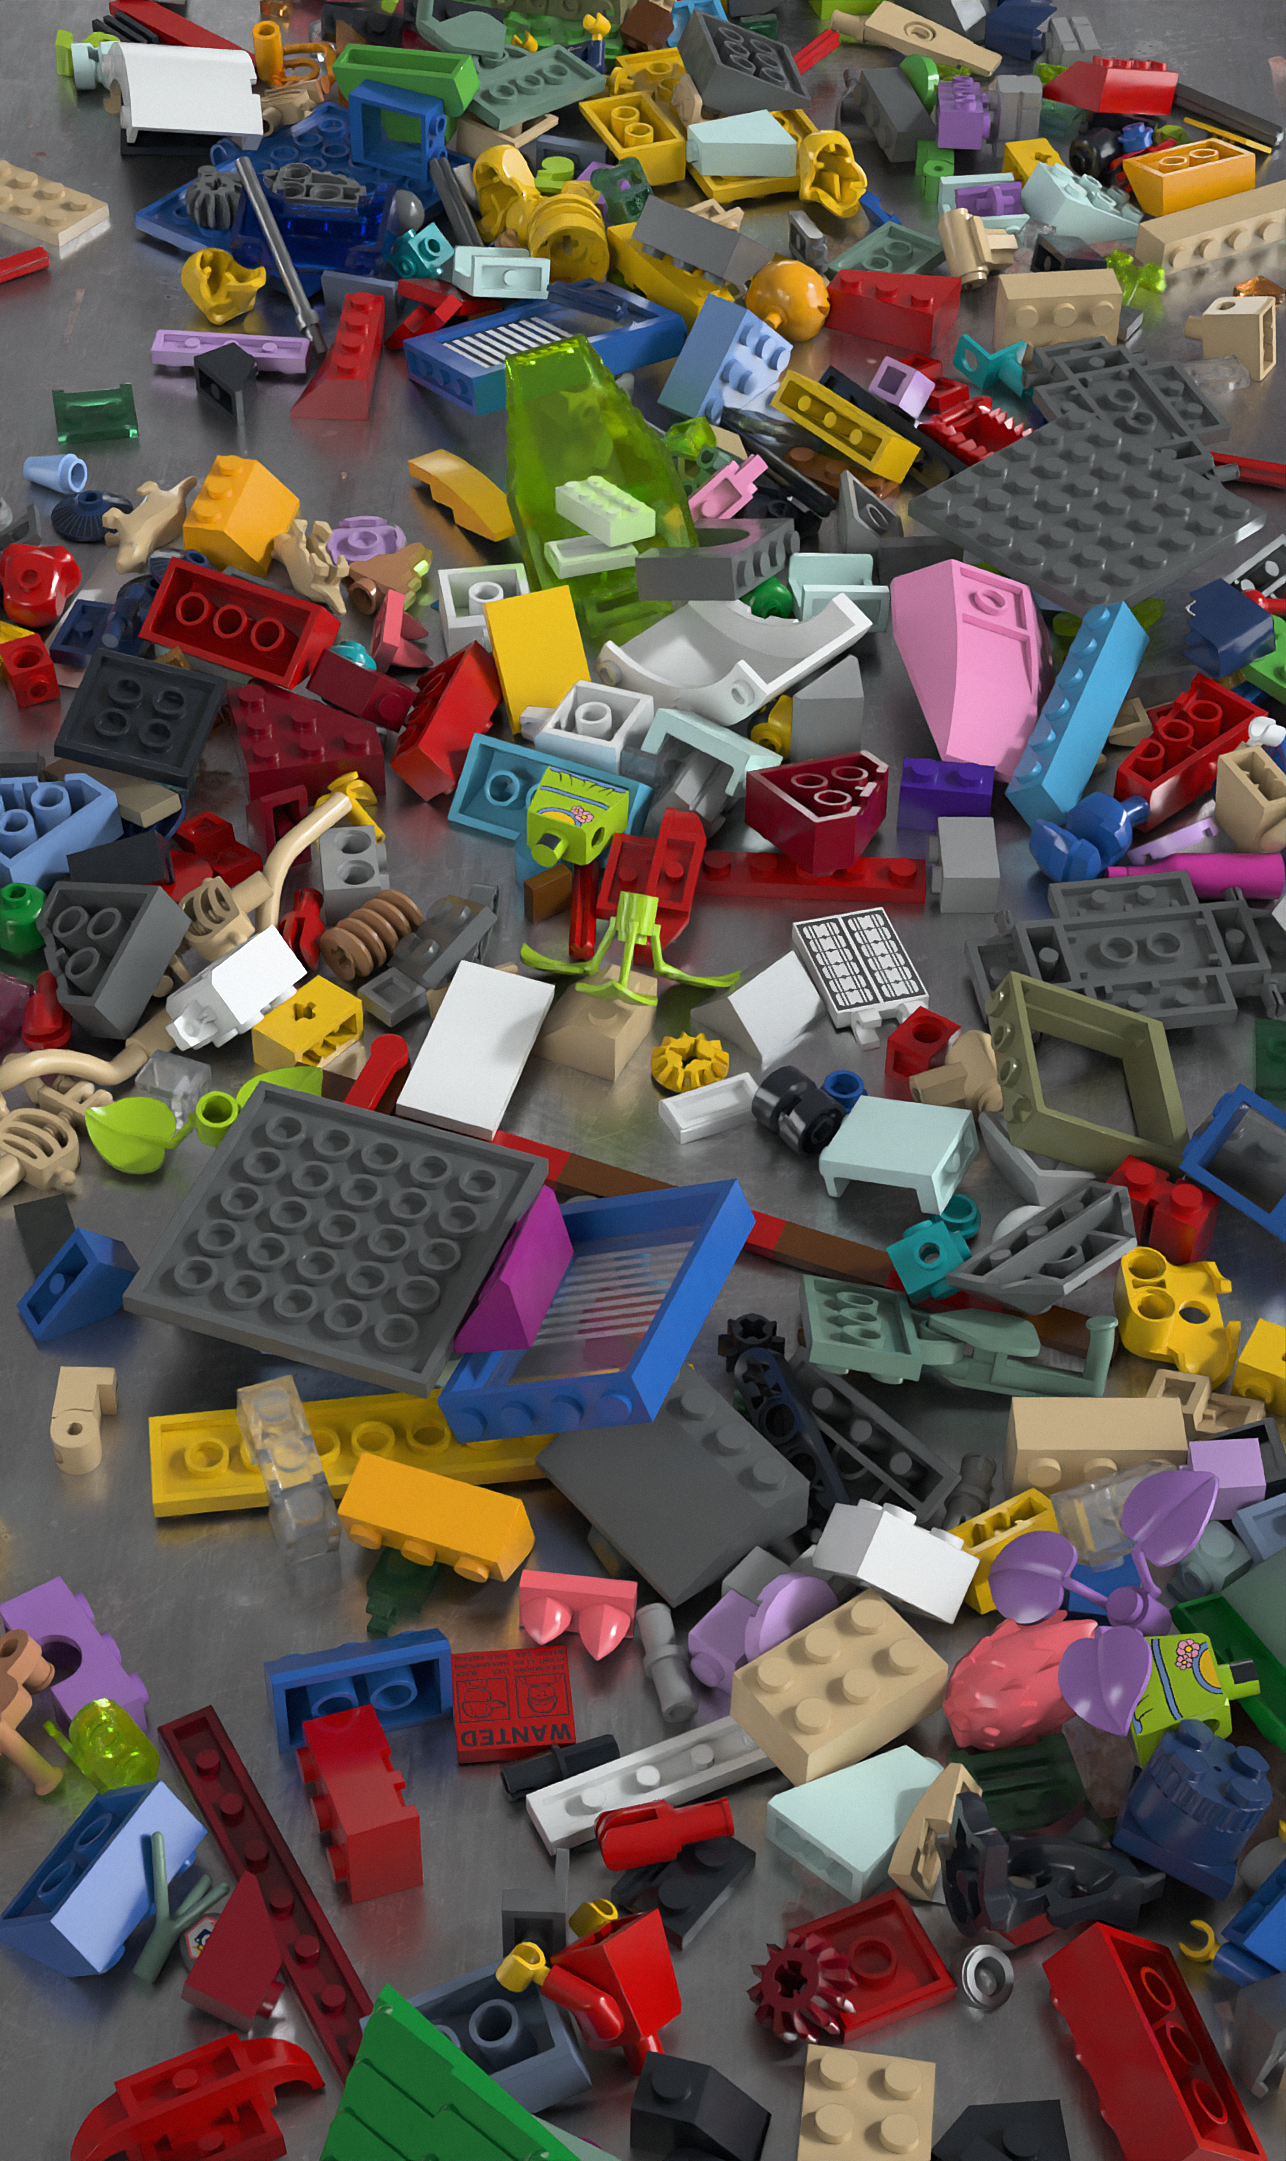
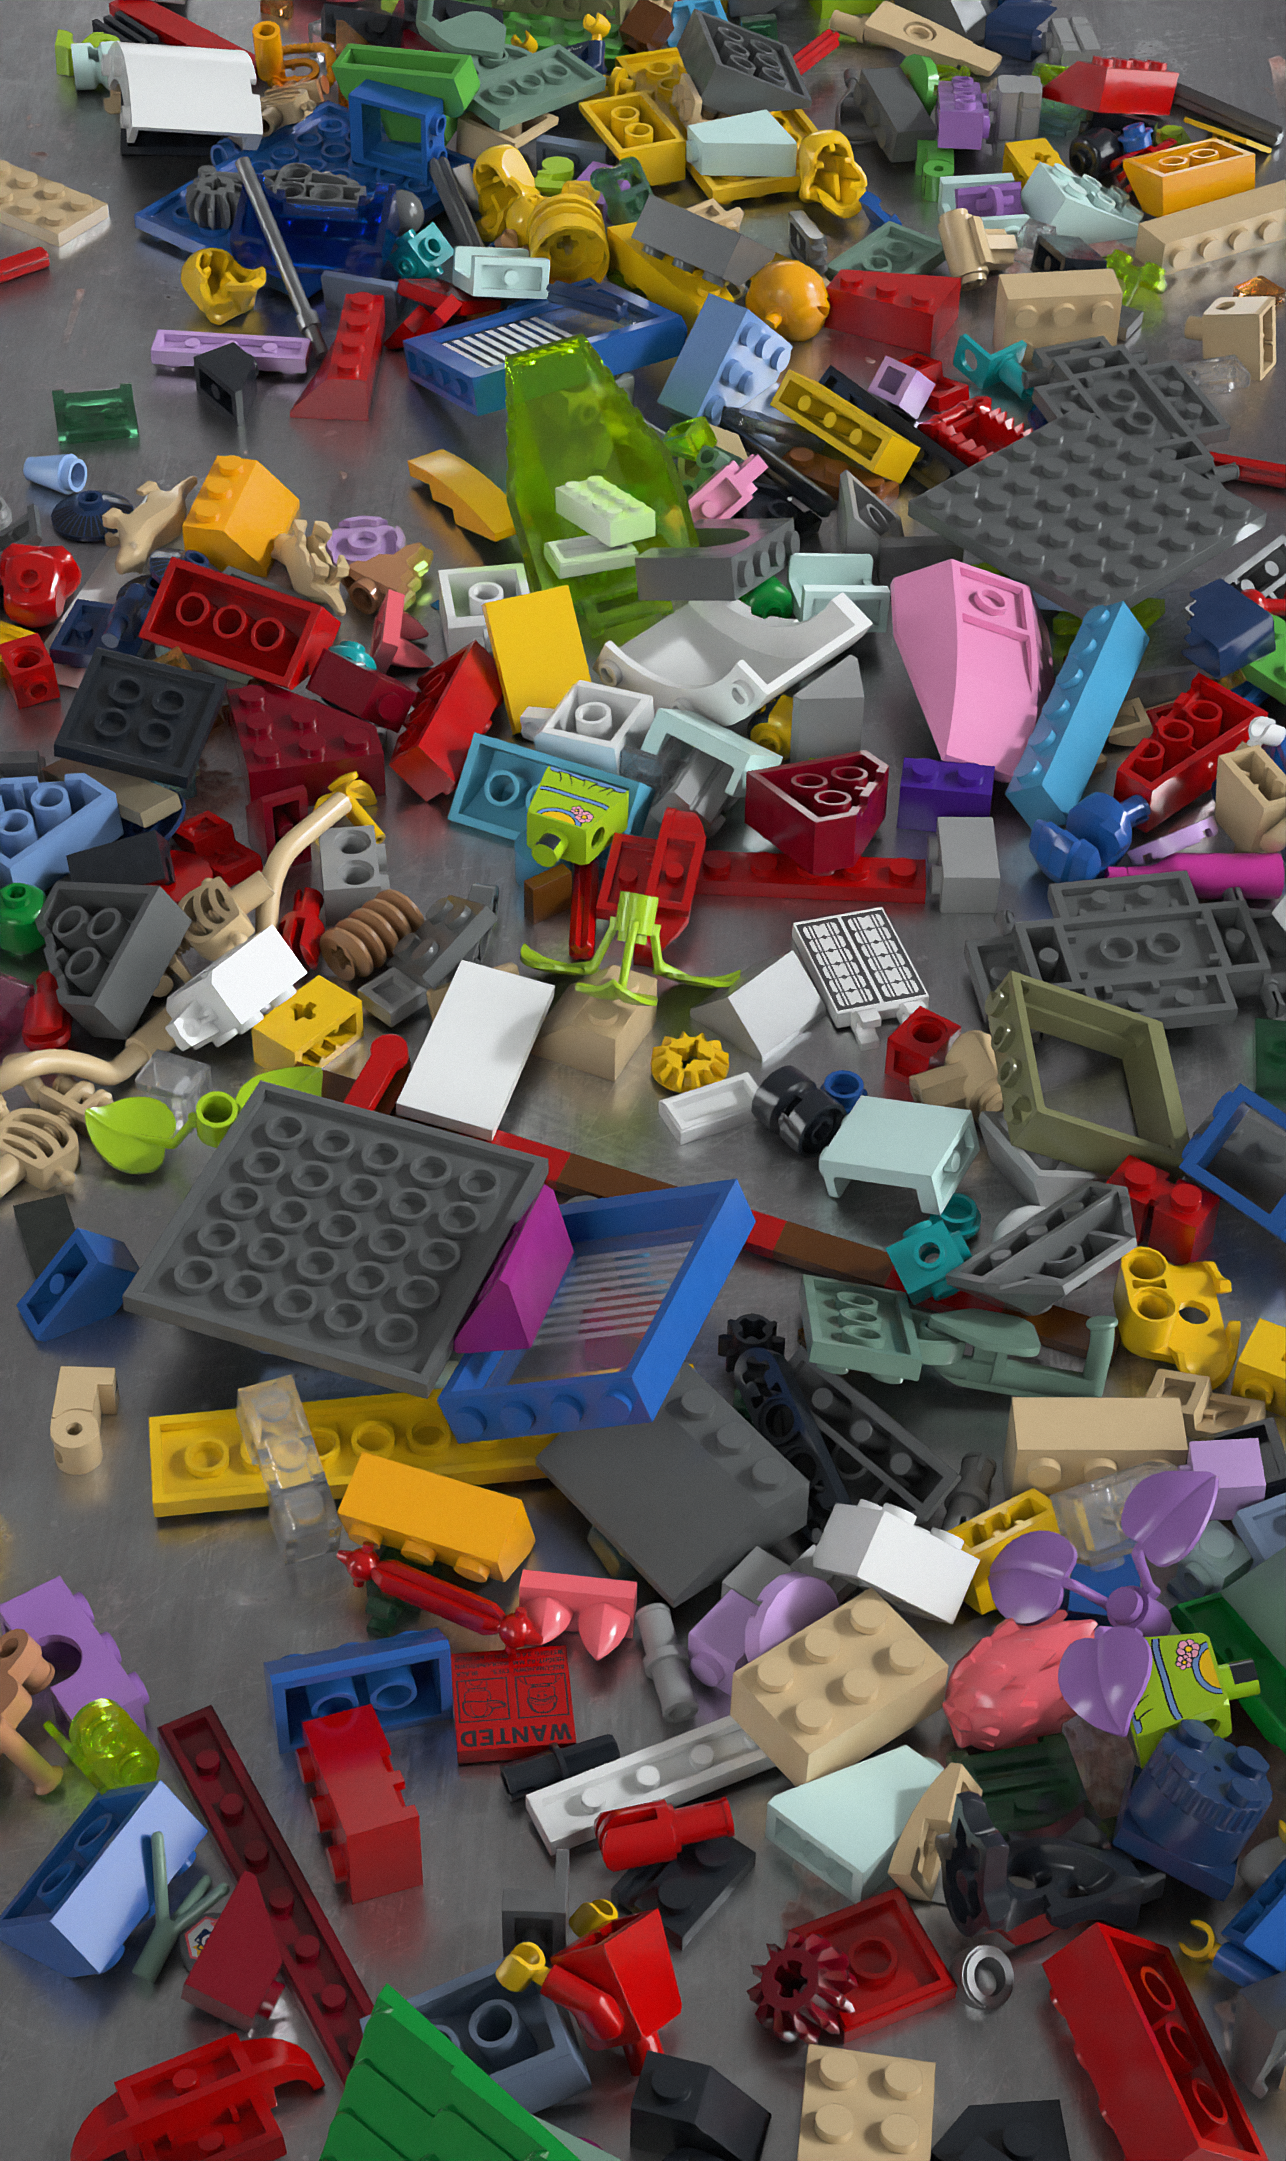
none -> red wheel [336,1541,544,1654]

